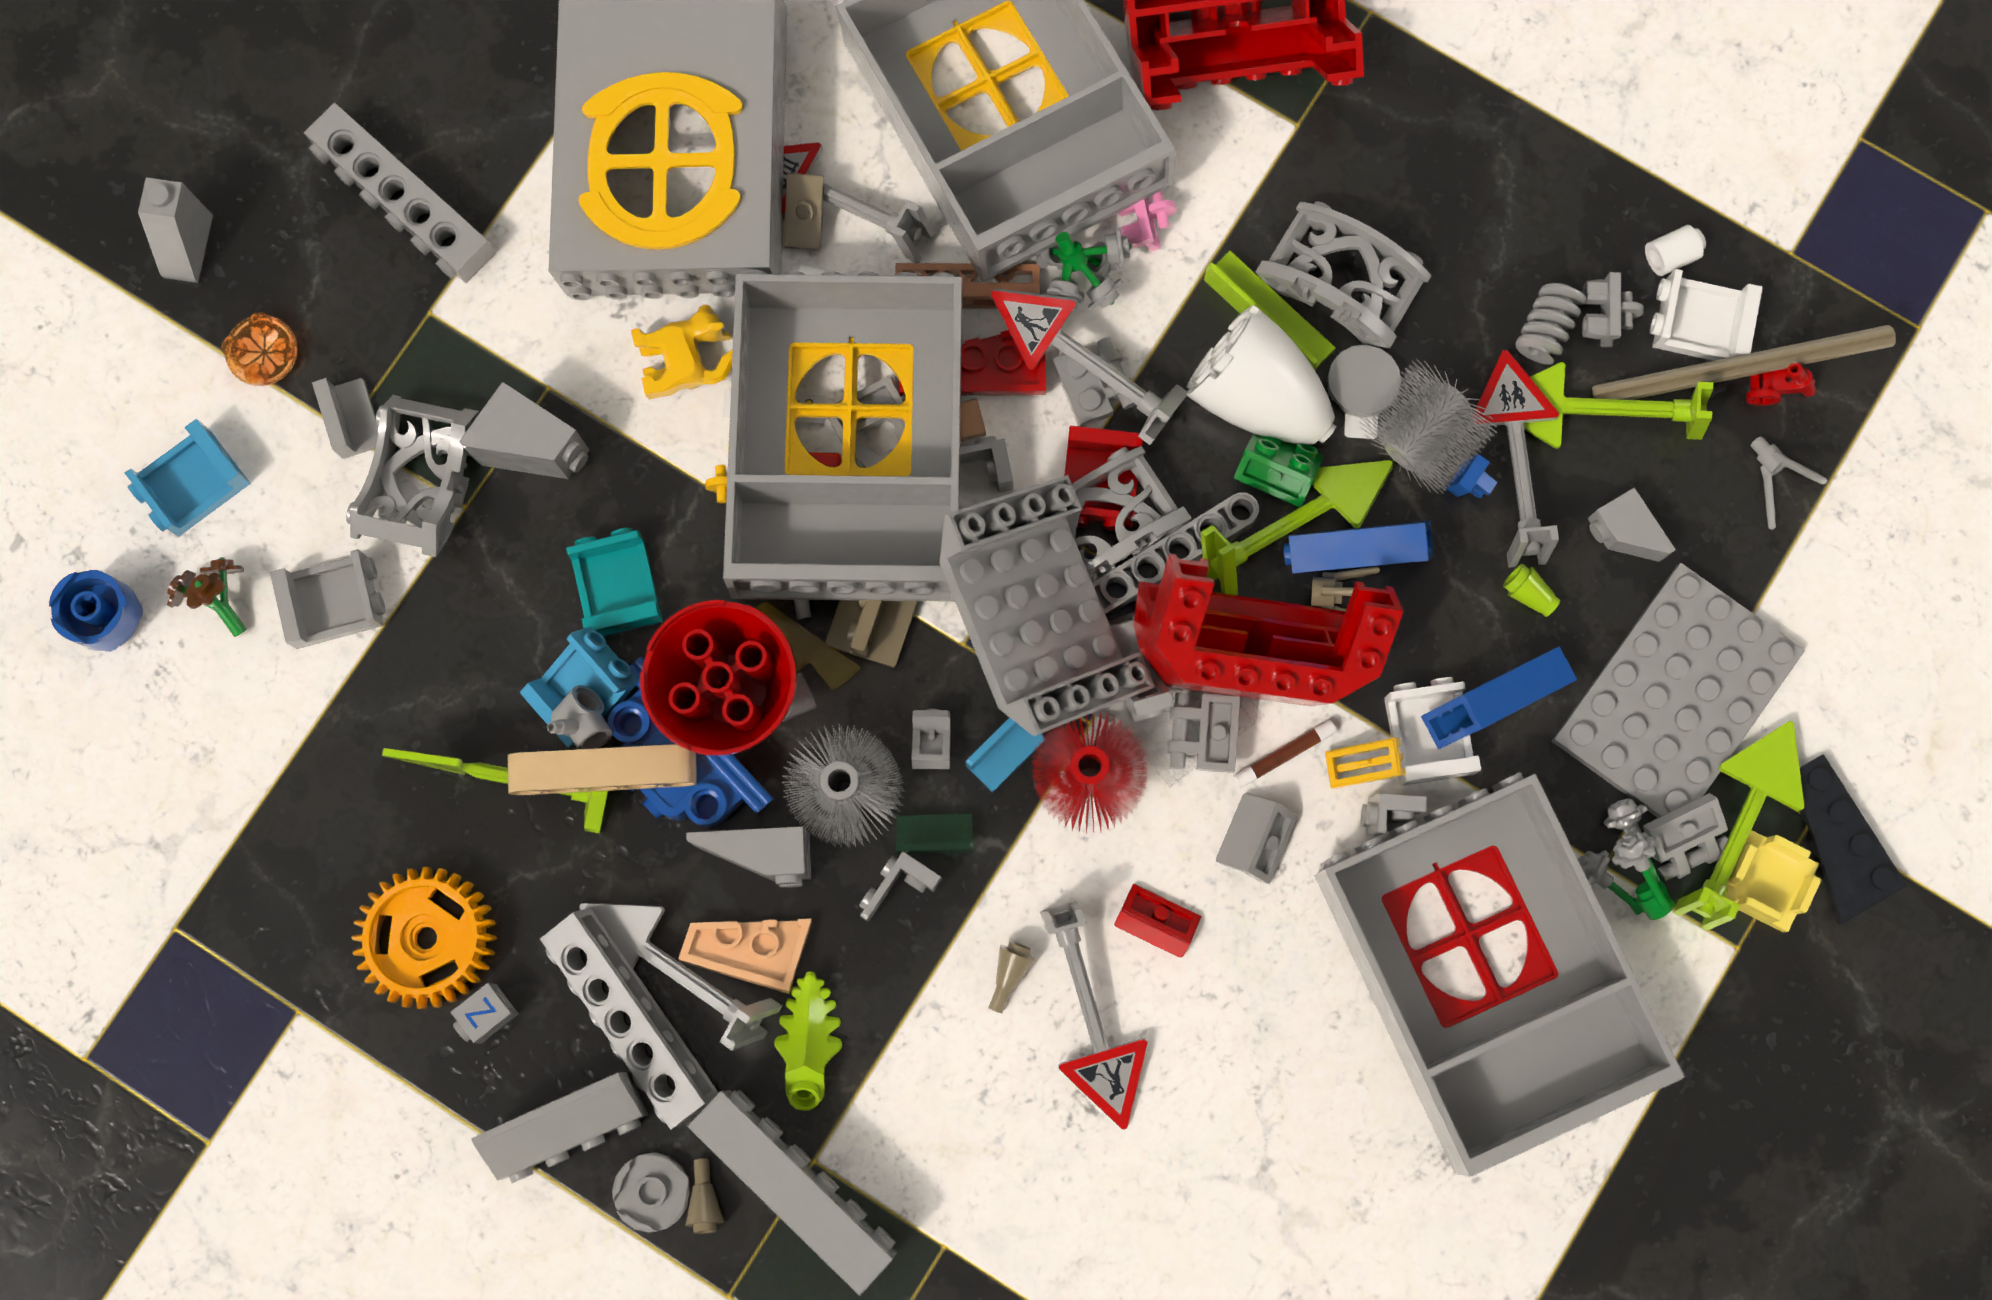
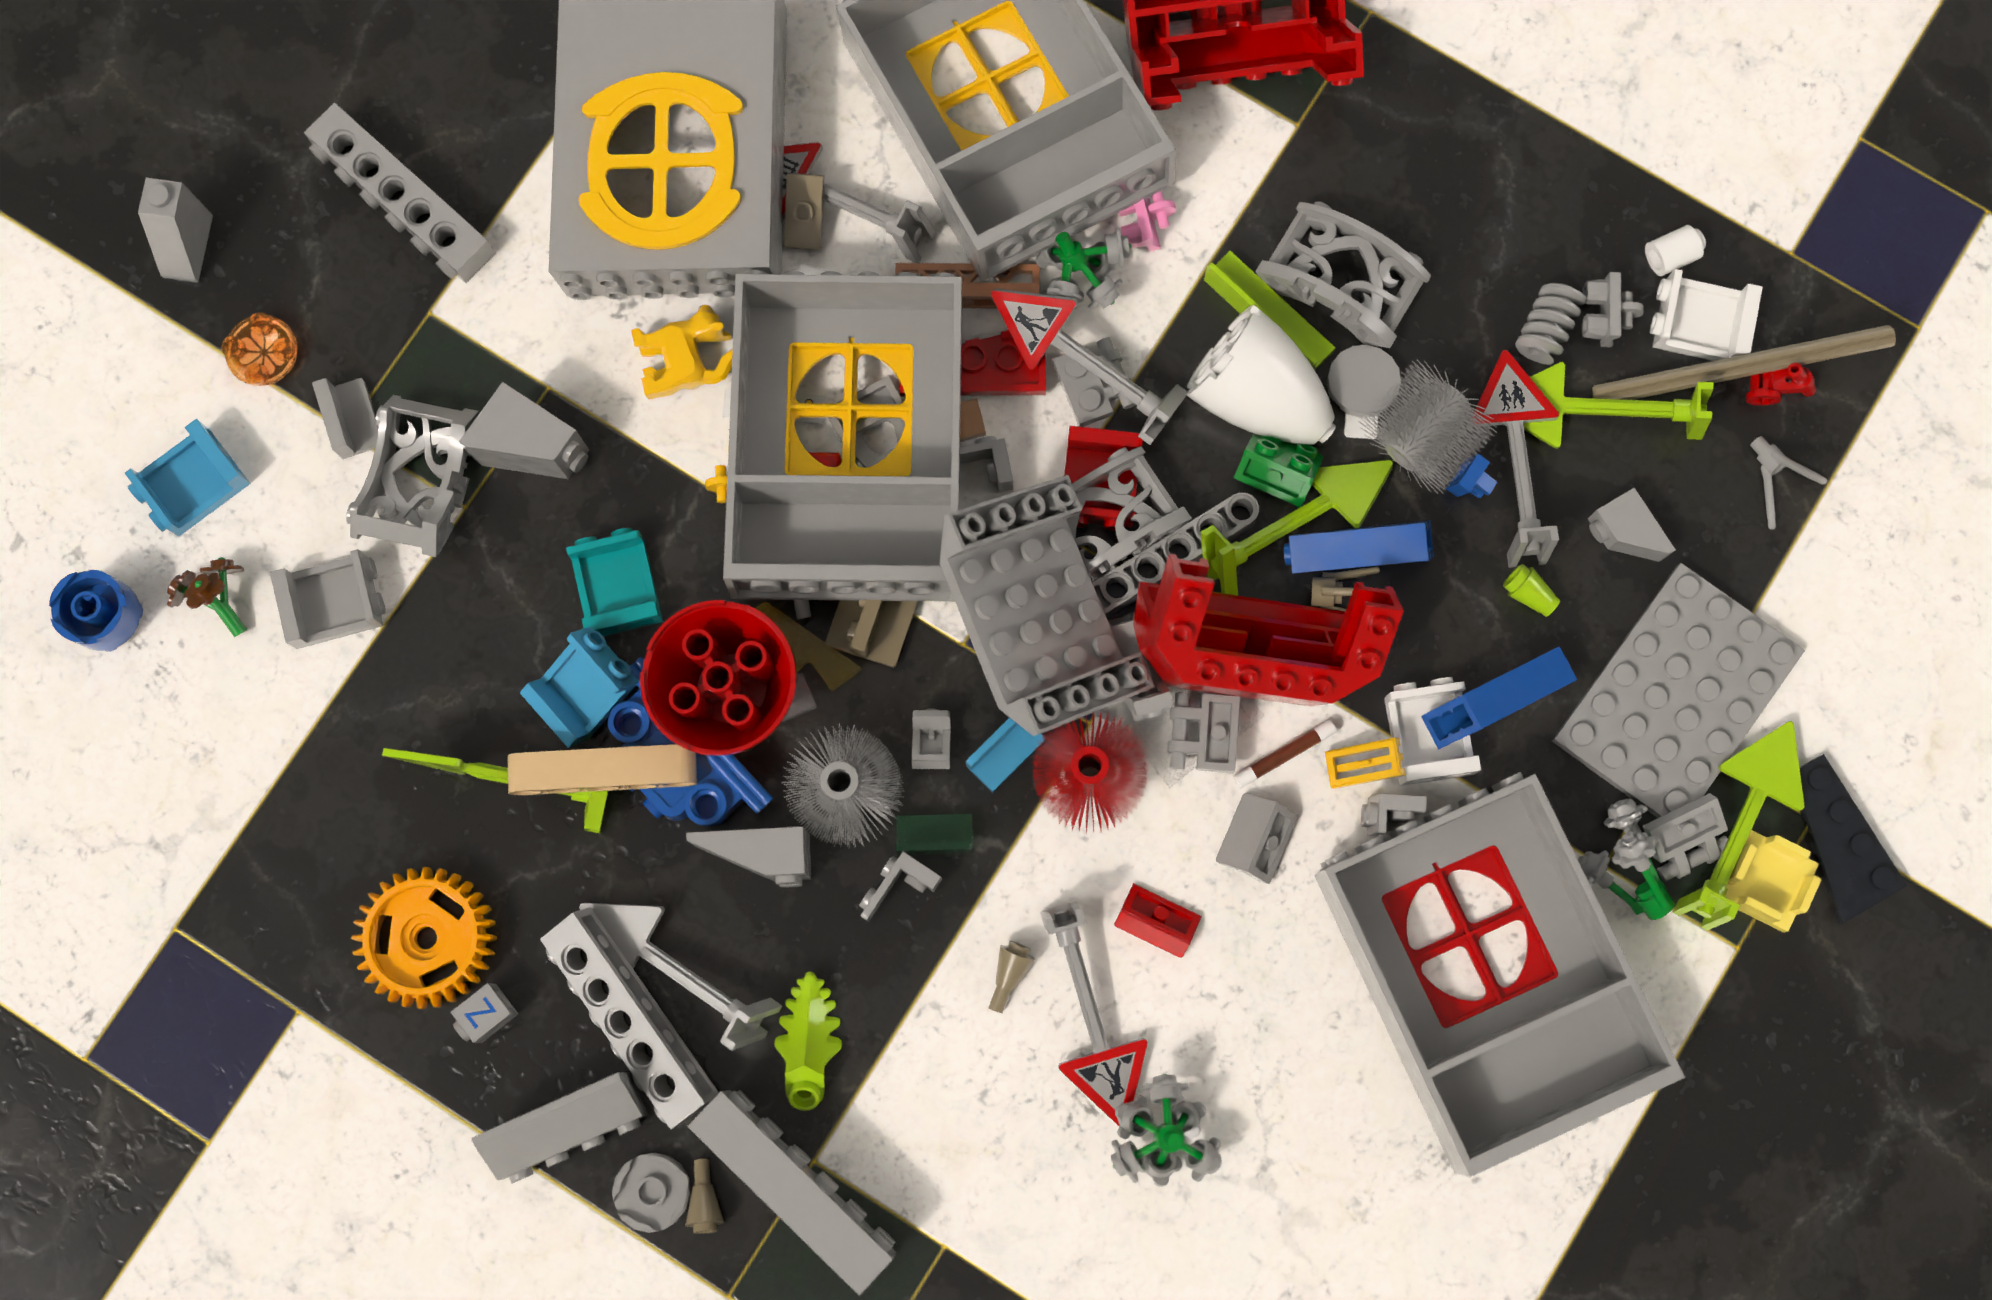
light grey piece [547,685,613,750] -> none
light nougat wing [678,919,812,994] -> none
none -> light grey plant [1111,1074,1222,1187]

